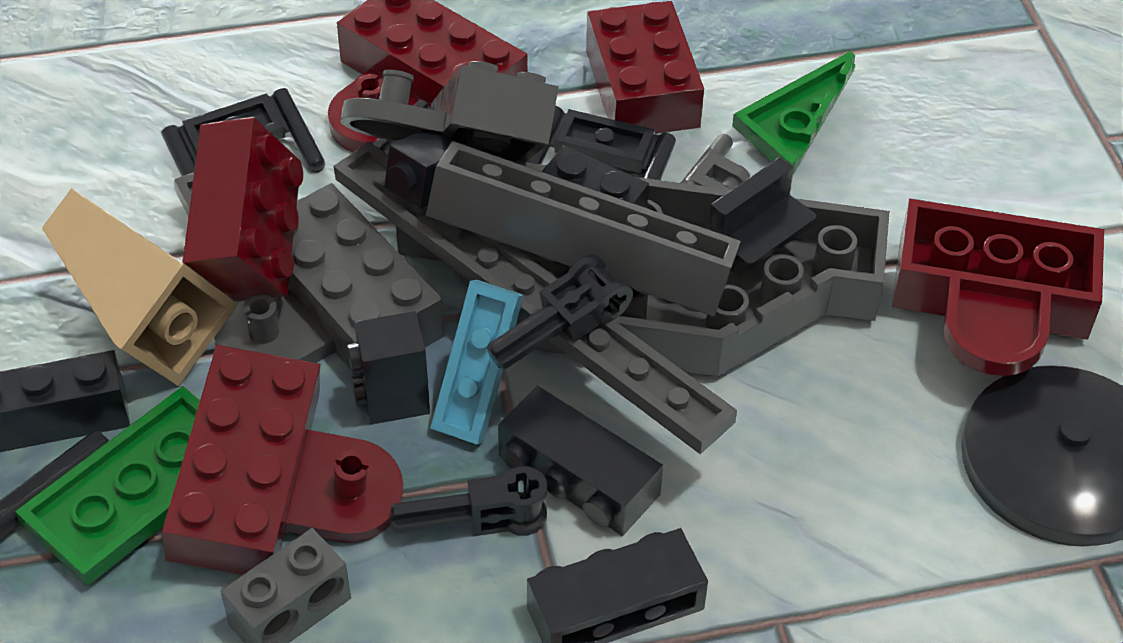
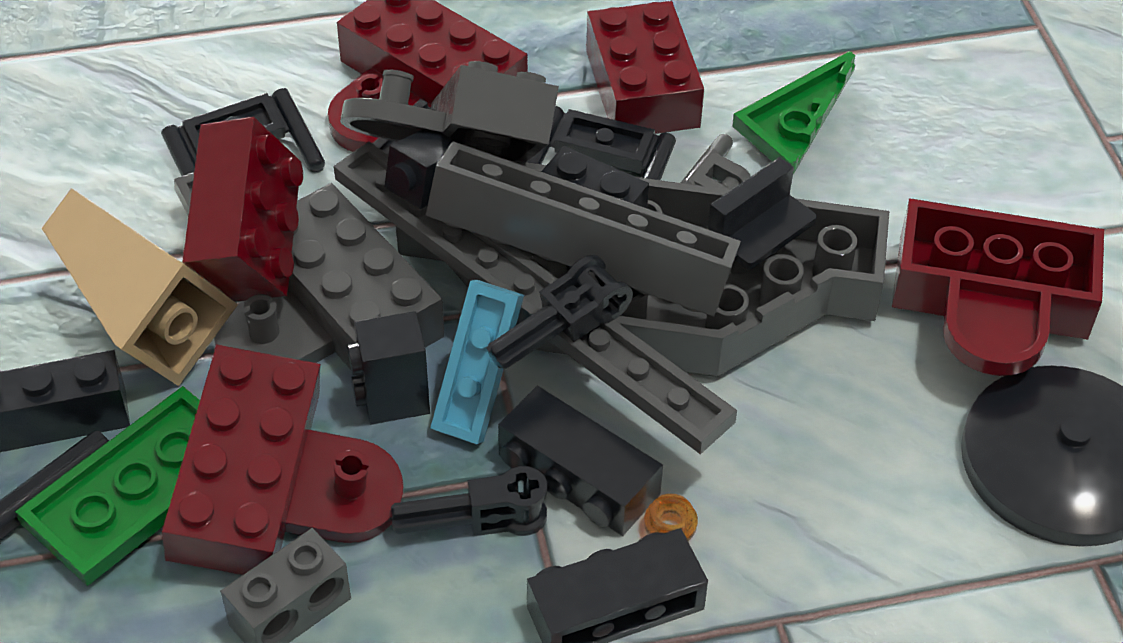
none -> clear orange plate [644,494,698,541]

